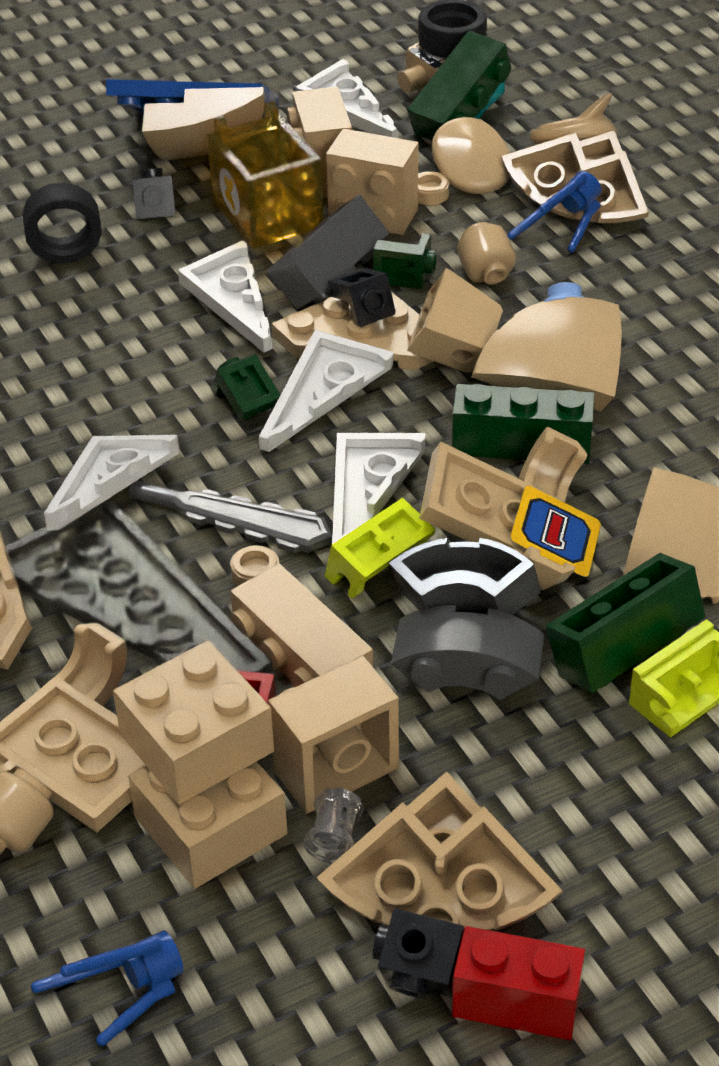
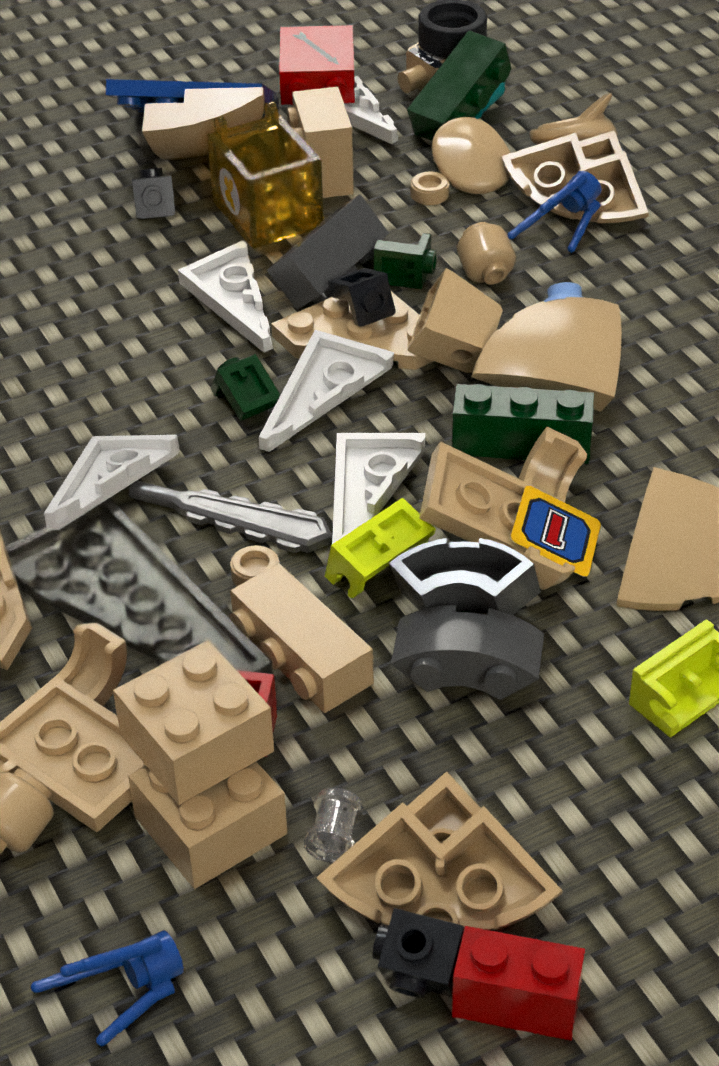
black tyre [22,182,102,264] -> none
tan brick [268,656,399,814] -> none
tan brick [326,128,418,235] -> none
dark green brick [545,553,706,693] -> none
none -> brick [279,25,355,105]

